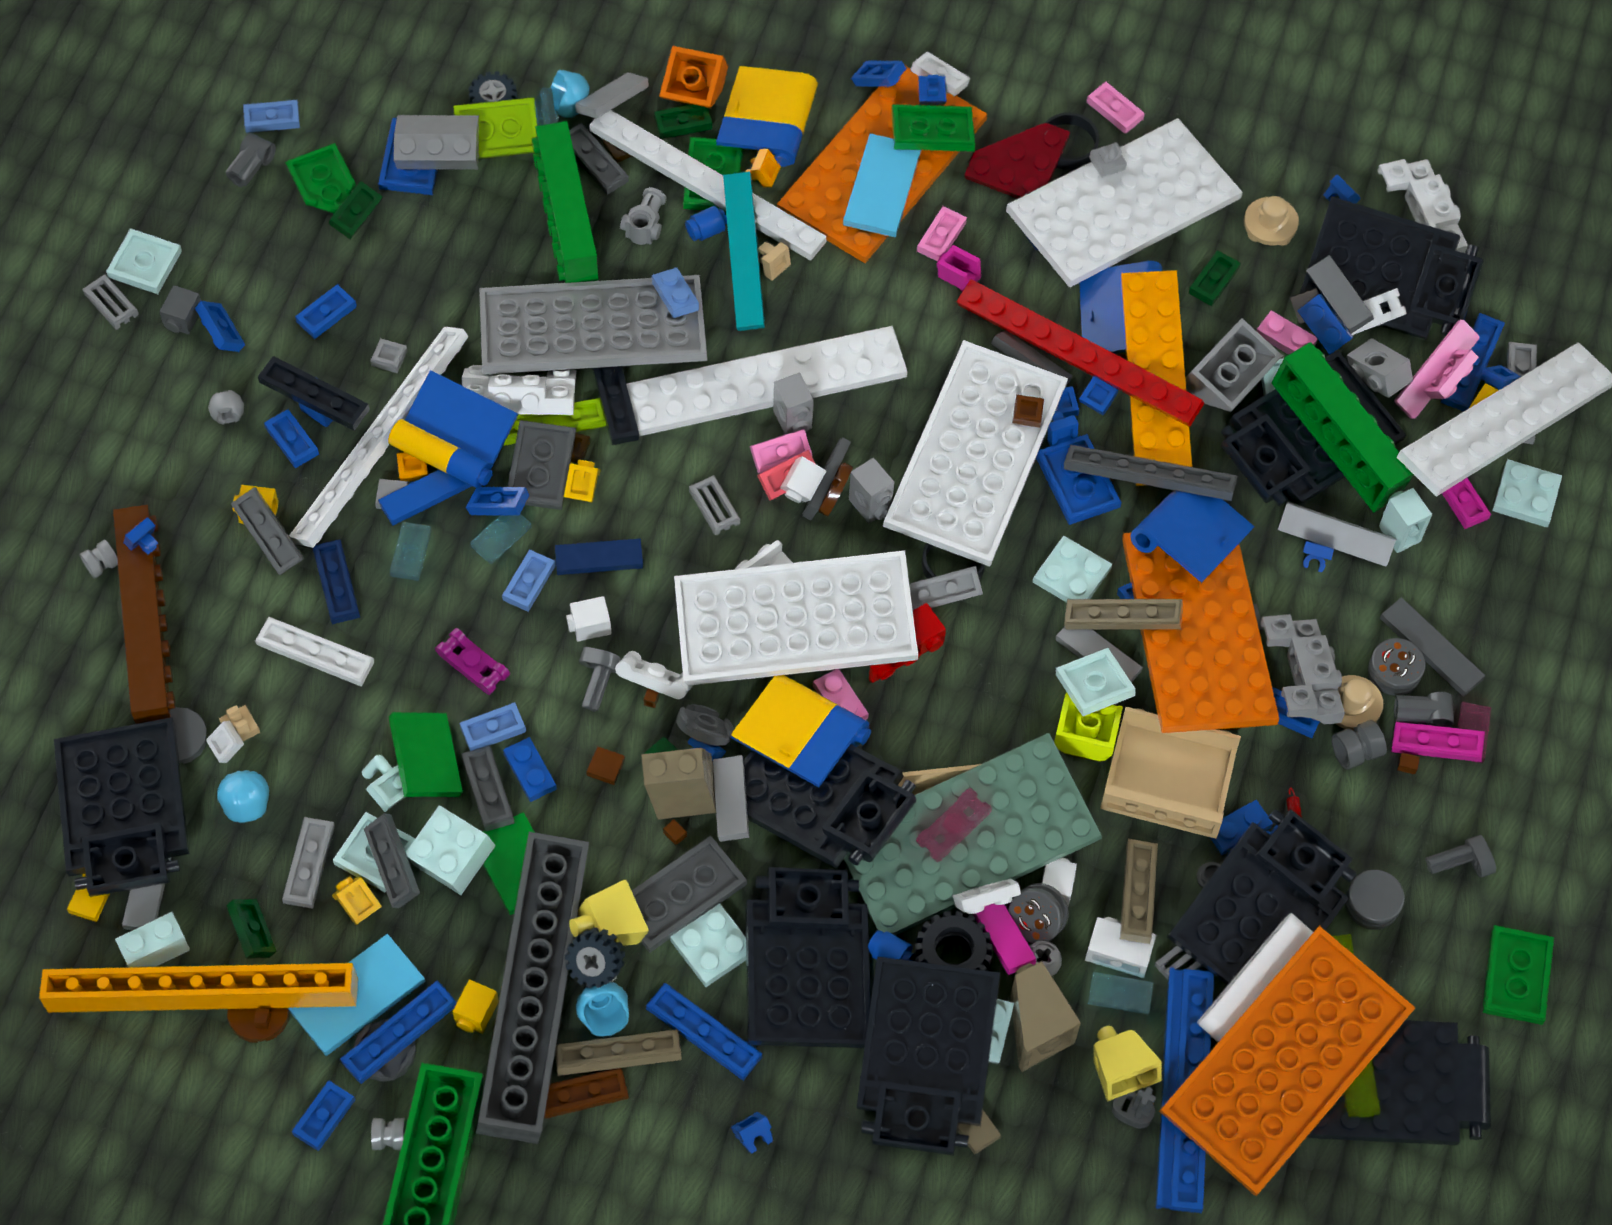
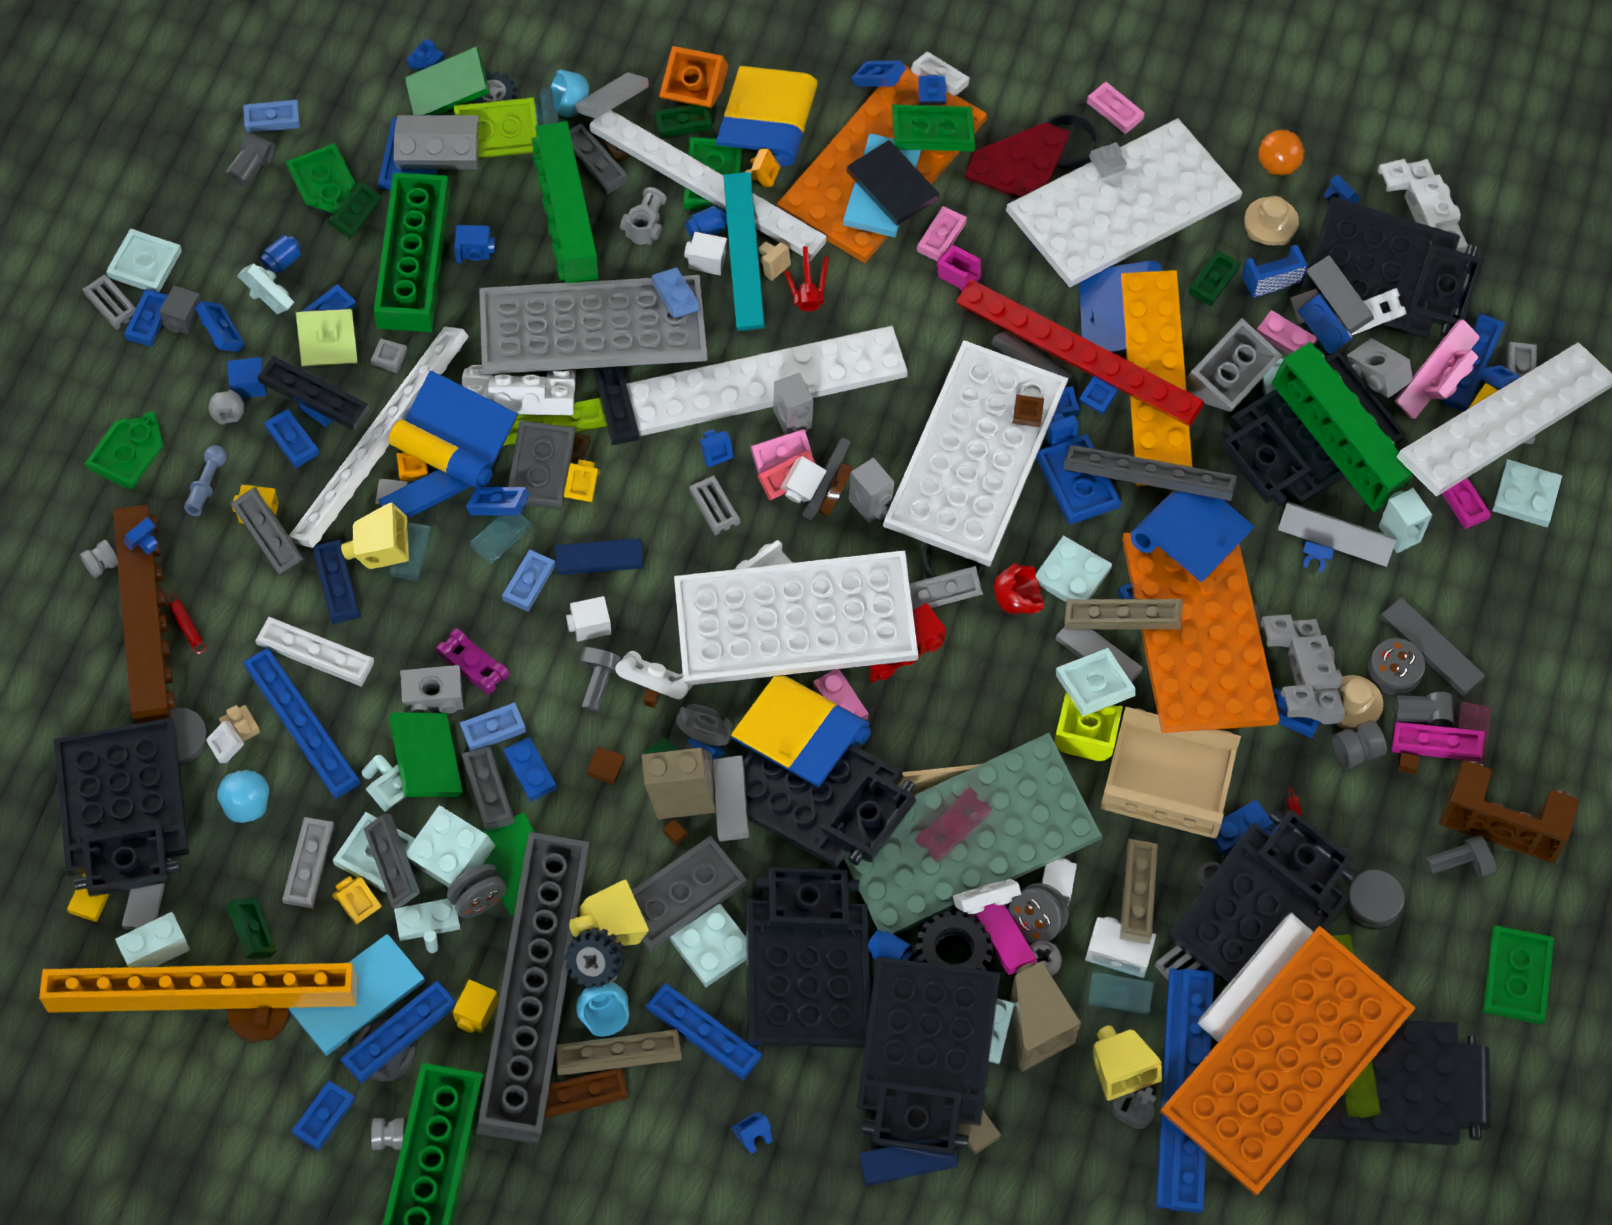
none -> green tile [84,411,164,490]
none -> blue plate [124,289,168,347]
none -> red piece [166,594,206,653]
none -> sand blue pin [184,445,227,516]
none -> blue brick [227,357,267,398]
none -> light aqua plate [237,264,294,314]
none -> blue tile [243,648,360,799]
none -> blue brick [260,235,301,274]
none -> yellowish green piece [296,309,358,367]
none -> light yellow torso [341,502,409,569]
none -> green brick [374,173,450,332]
none -> light aqua plate [394,898,460,953]
none -> light grey brick [400,665,464,714]
none -> tile [405,47,490,115]
none -> blue tile [407,39,445,72]
none -> dark grey head [447,864,507,918]
none -> blue brick [454,225,495,263]
none -> white brick [684,232,727,276]
none -> blue tile [700,429,734,467]
none -> red plant [784,246,829,311]
none -> black tile [846,140,940,226]
none -> dark blue tile [859,1137,958,1186]
none -> red hair [994,563,1044,615]
none -> blue panel [1242,245,1308,298]
none -> orange hair [1258,129,1305,176]
none -> reddish brown plate [1439,760,1580,864]

